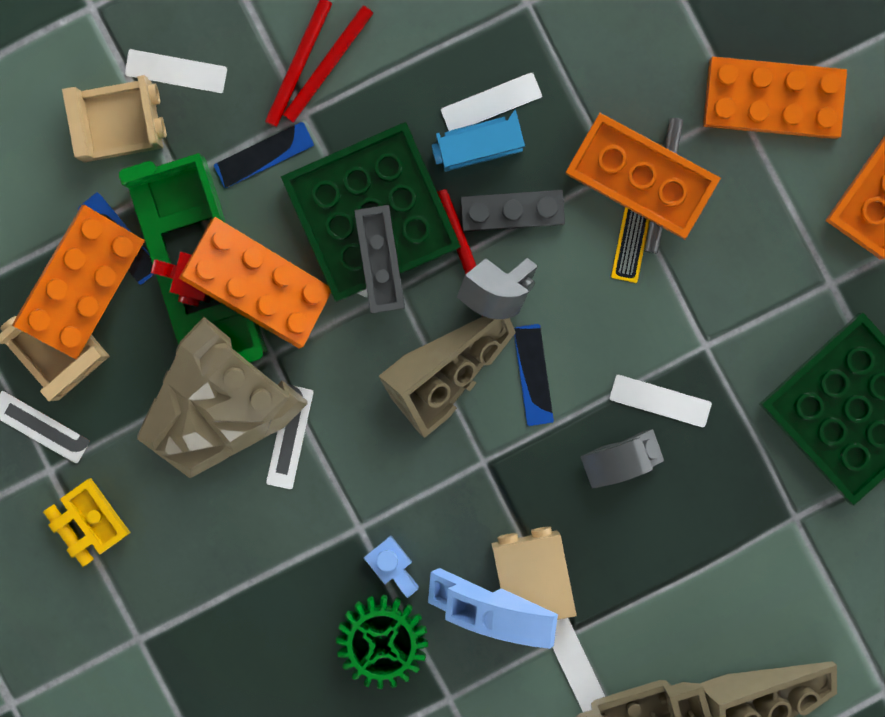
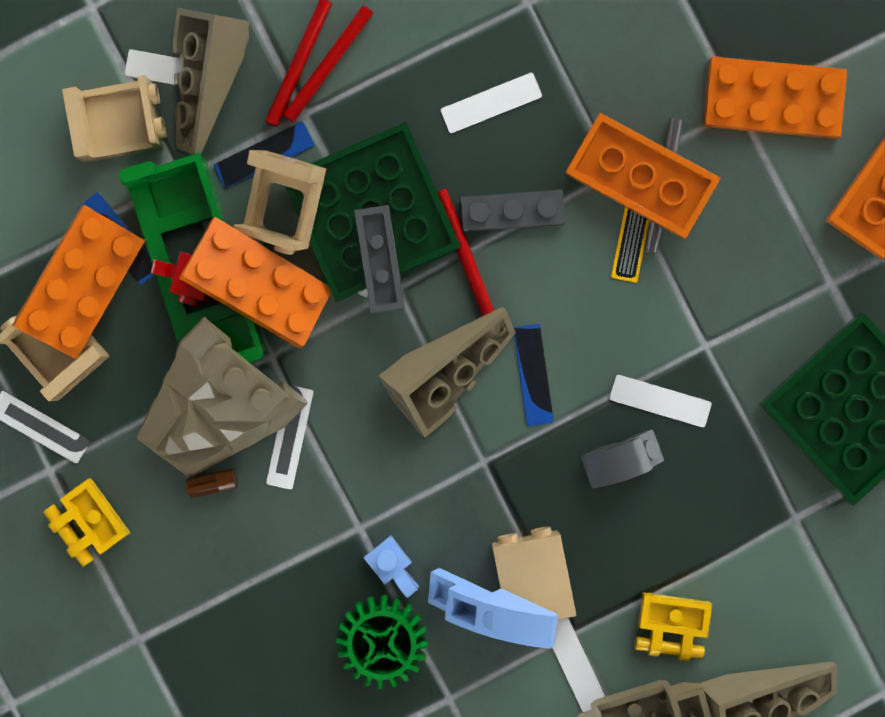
dark azure window [431,109,525,172] -> none
dark grey brick [457,258,538,319] -> none
none -> dark tan wedge [173,7,249,155]
none -> reddish brown piece [186,469,238,499]
none -> tan window [233,150,326,255]
none -> yellow plate [634,592,712,661]

